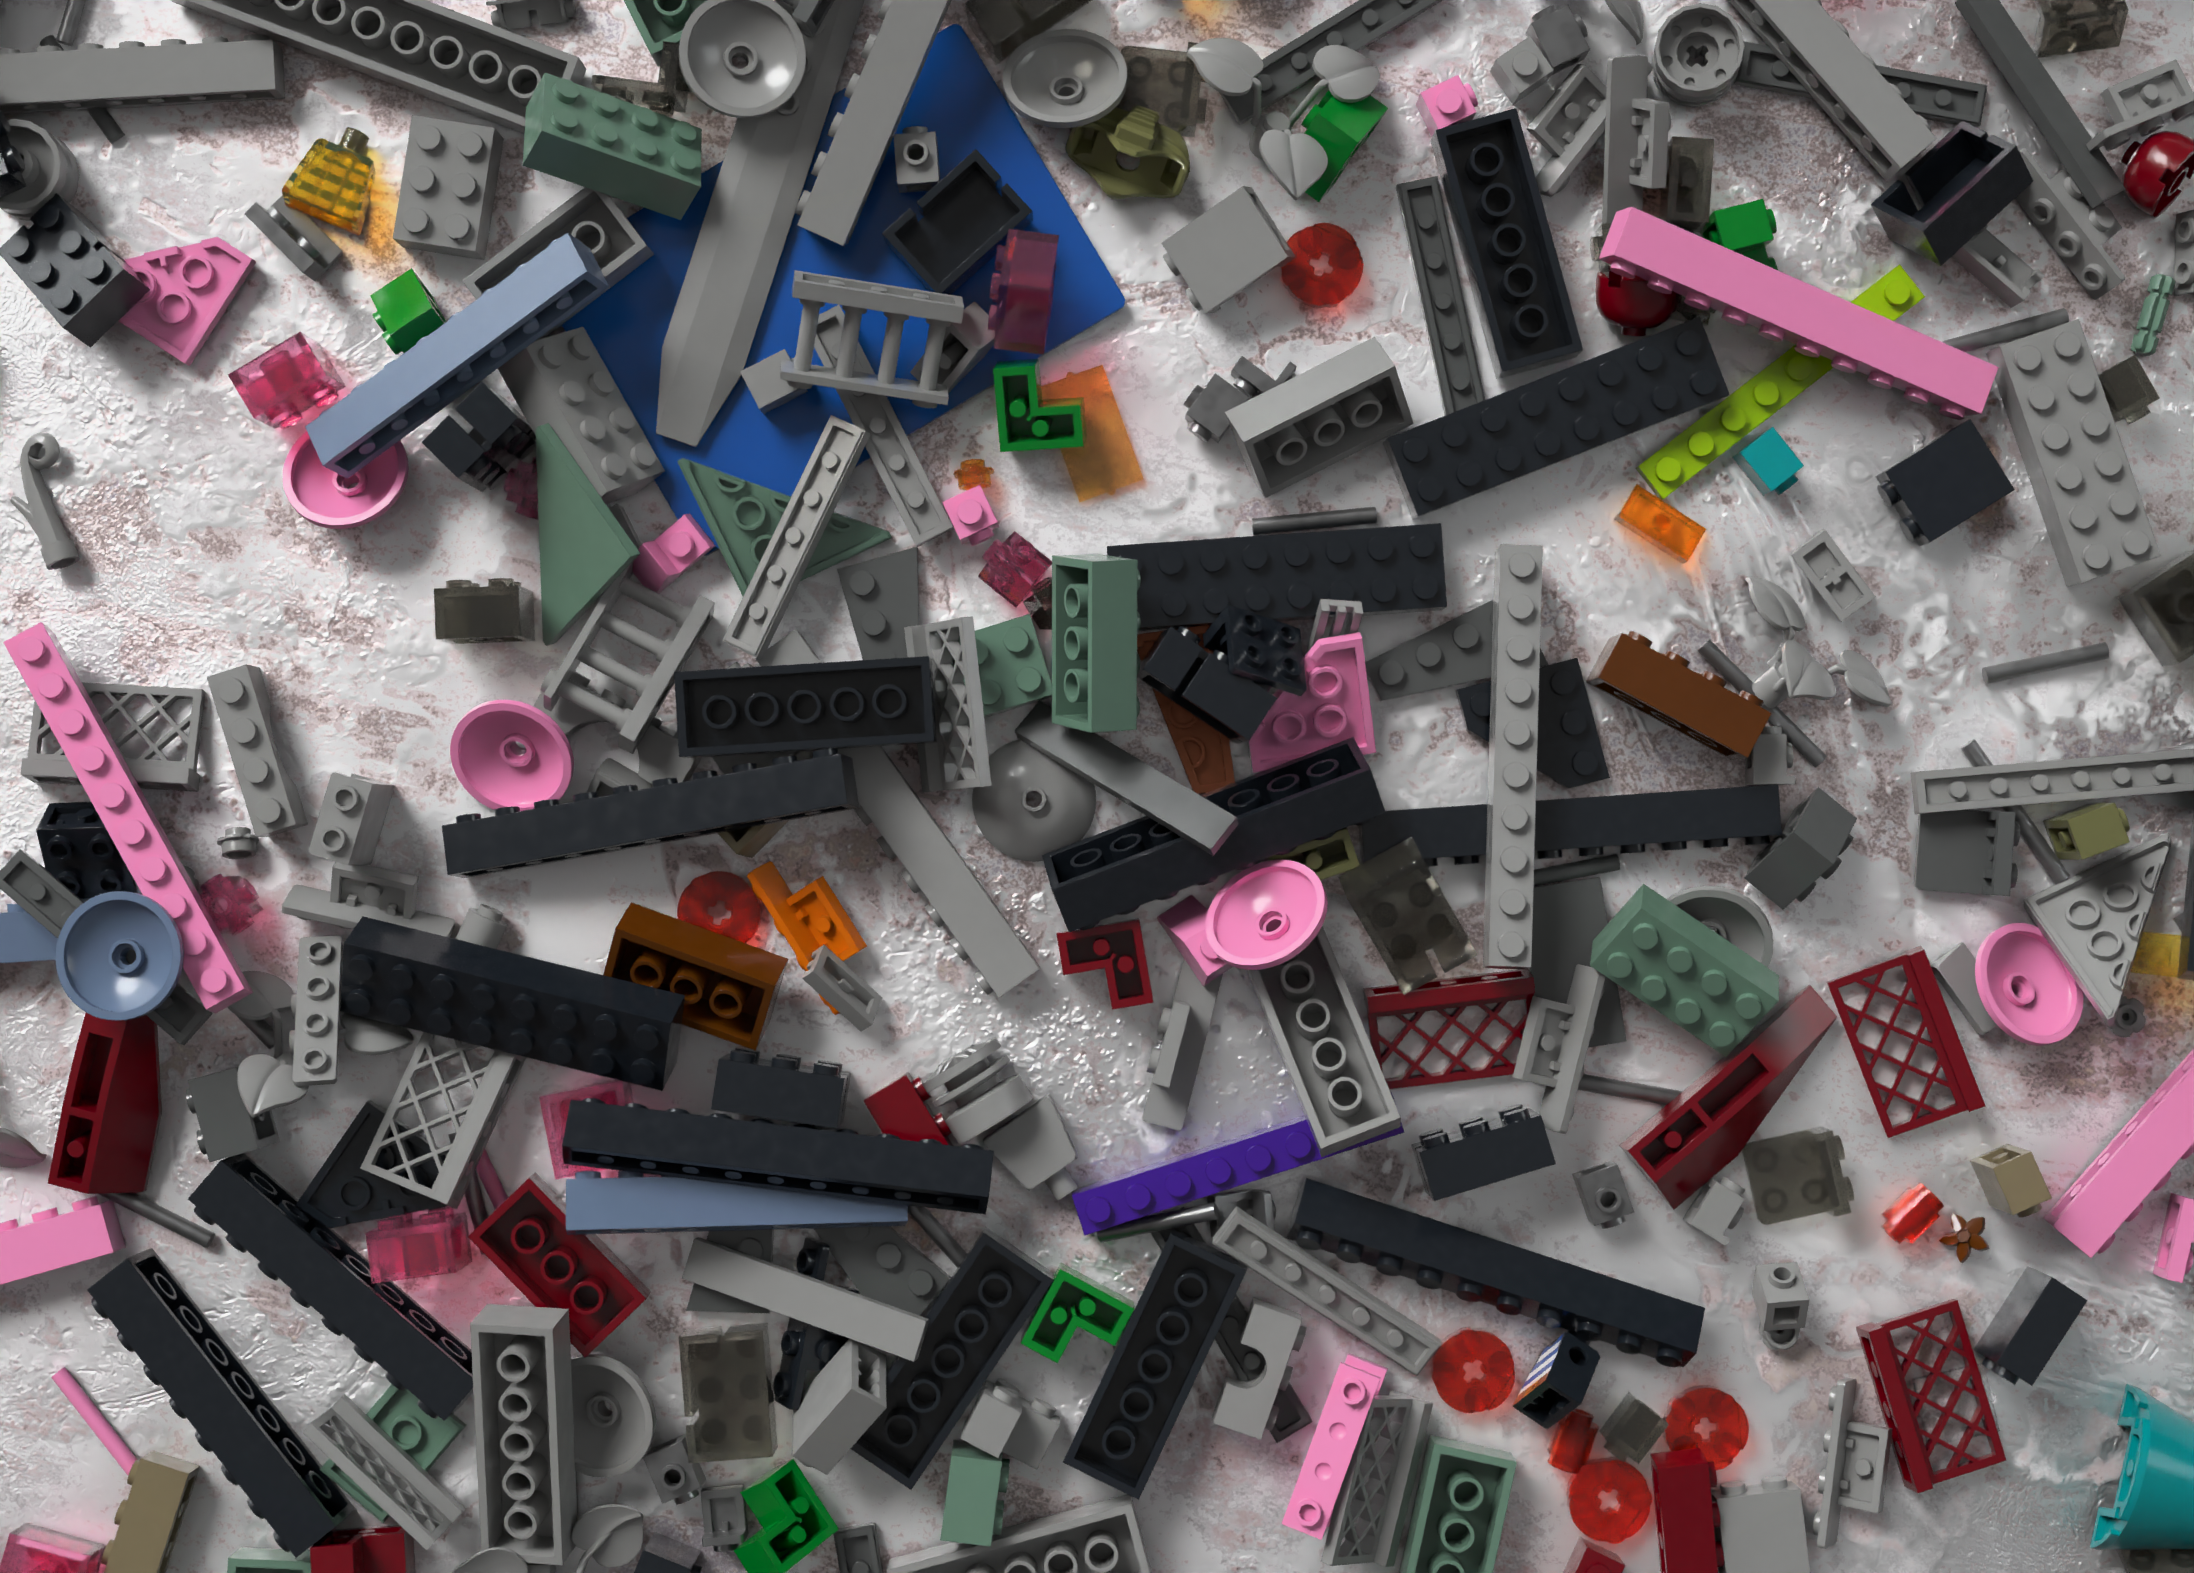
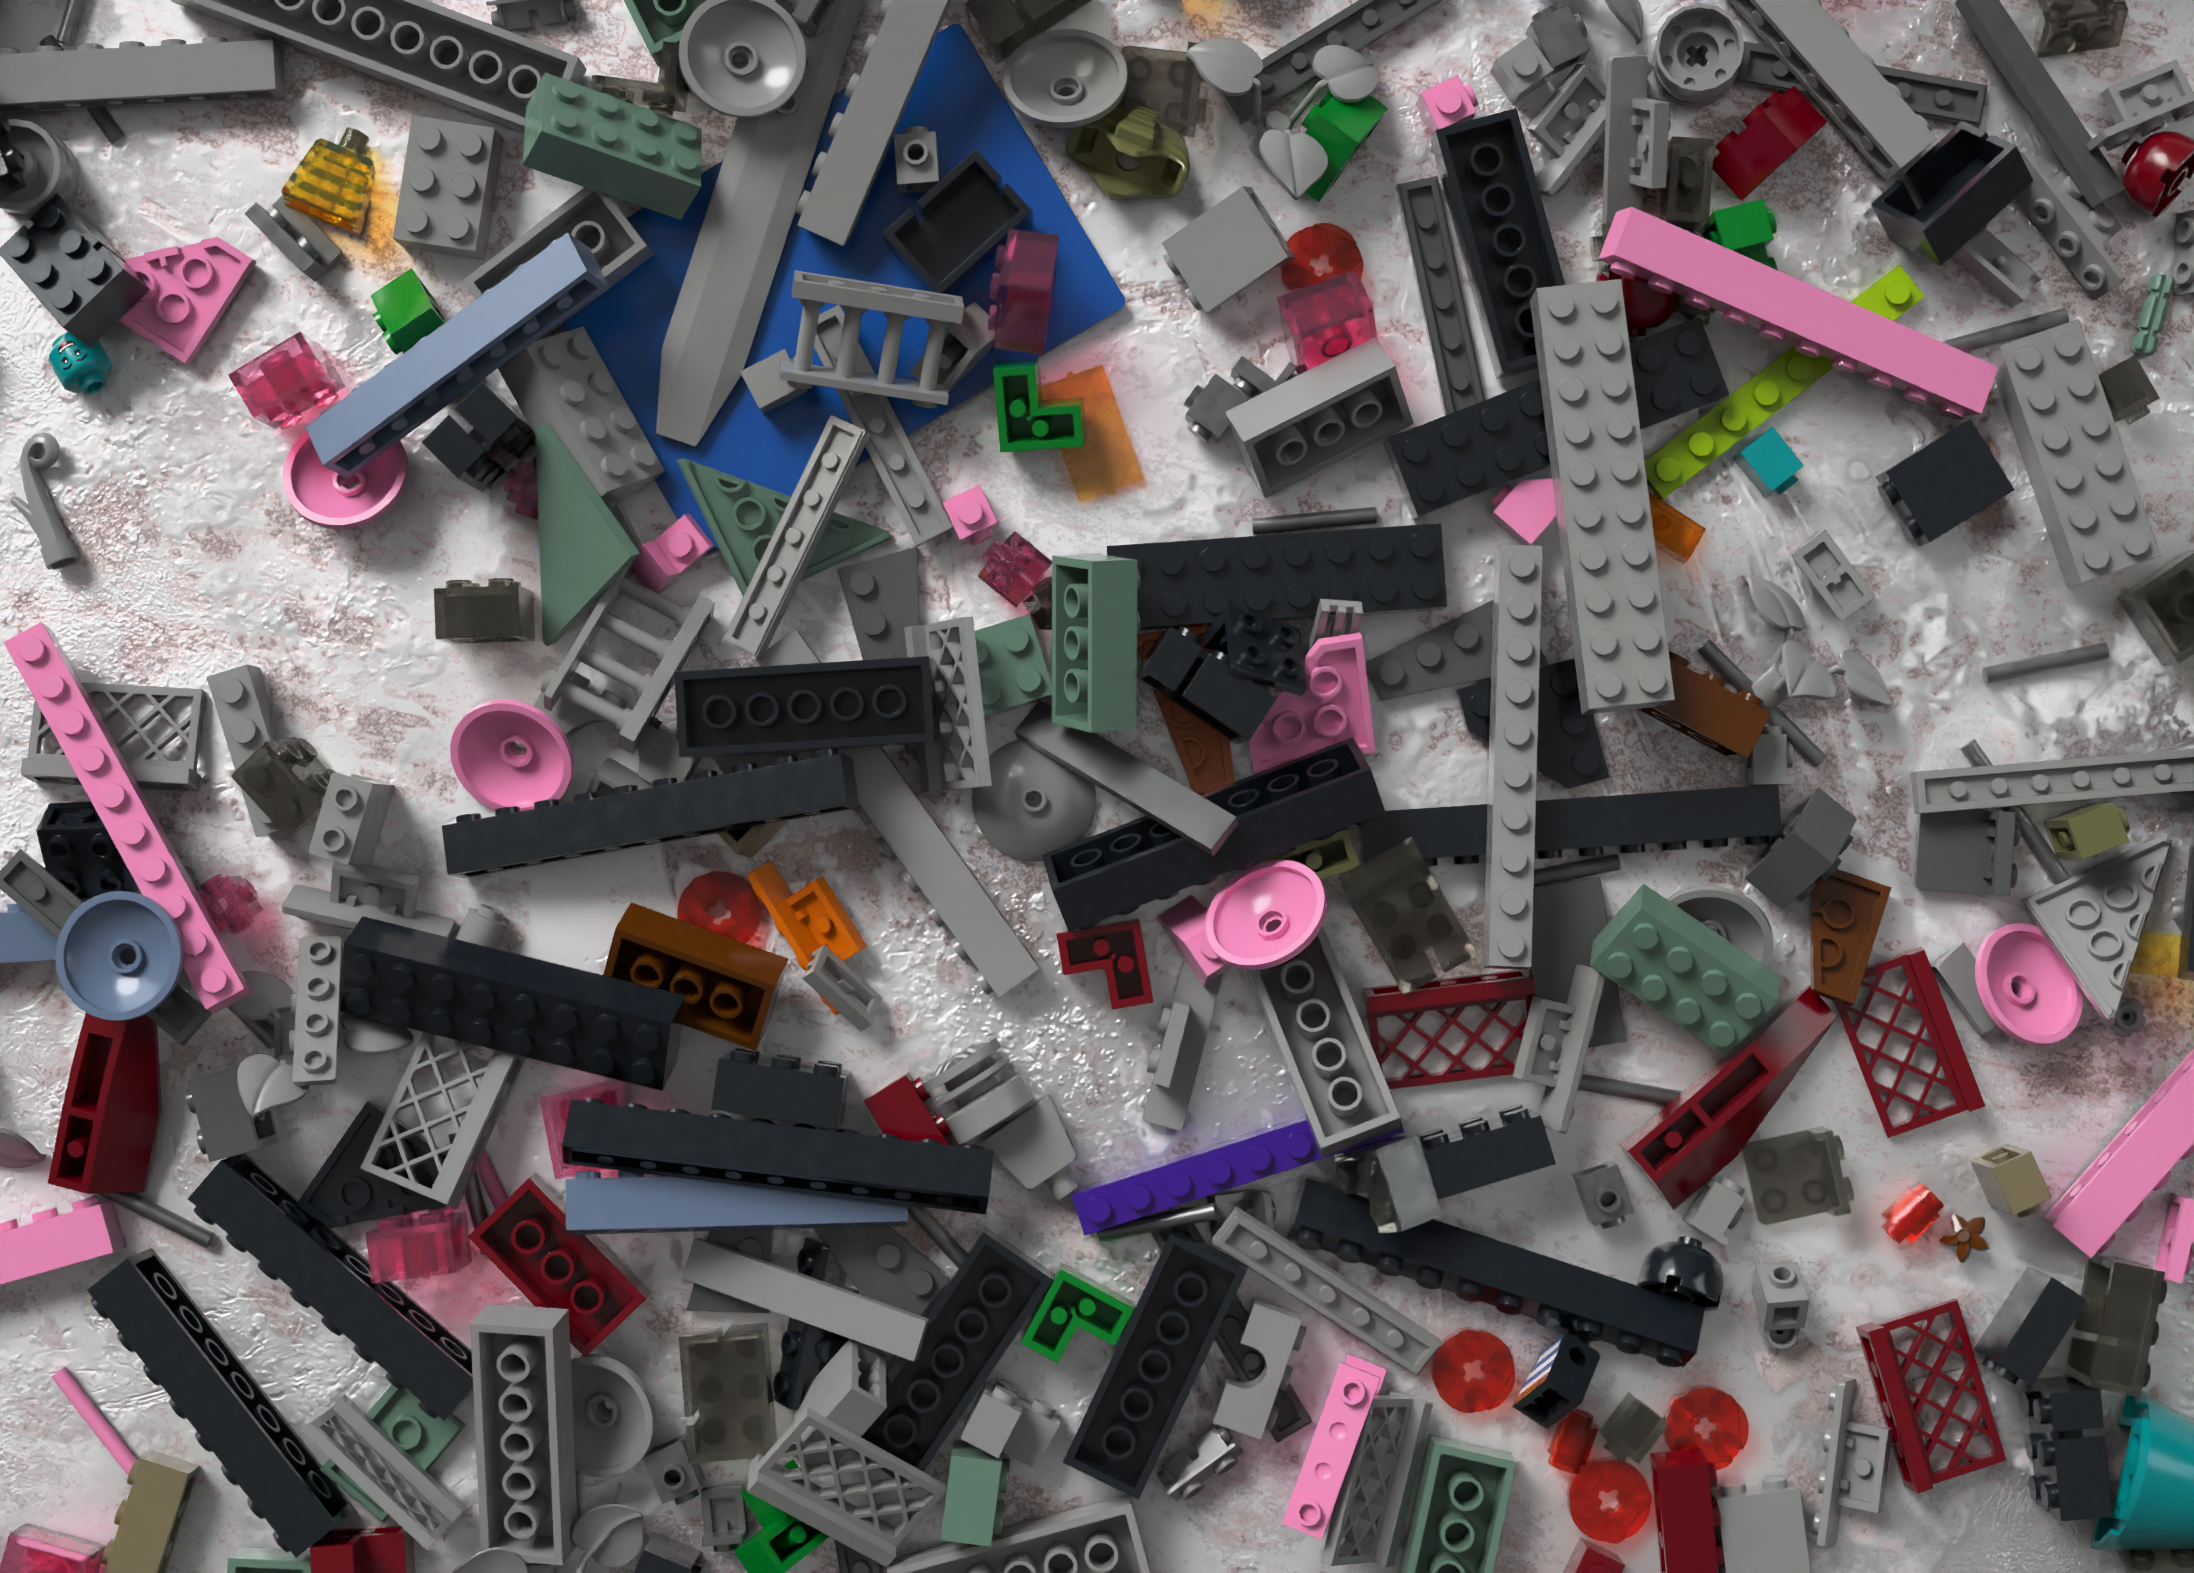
light grey plate [217,827,259,859] -> none
clear orange plate [953,459,994,490] -> none
none -> teal head [48,332,113,394]
none -> clear smoke bracket [231,737,336,838]
none -> light grey fence [747,1408,946,1567]
none -> light grey hinge [1157,1426,1244,1501]
none -> clear pink brick [1277,270,1378,375]
none -> clear smoke brick [1333,1134,1443,1233]
none -> bright pink slope [1489,478,1557,545]
none -> light grey brick [1530,279,1675,715]
none -> black cylinder [1637,1236,1723,1311]
none -> dark red brick [1708,86,1828,201]
none -> reddish brown wing [1809,869,1892,1006]
none -> black piece [2021,1375,2112,1521]
none -> clear smoke piece [2065,1253,2167,1397]

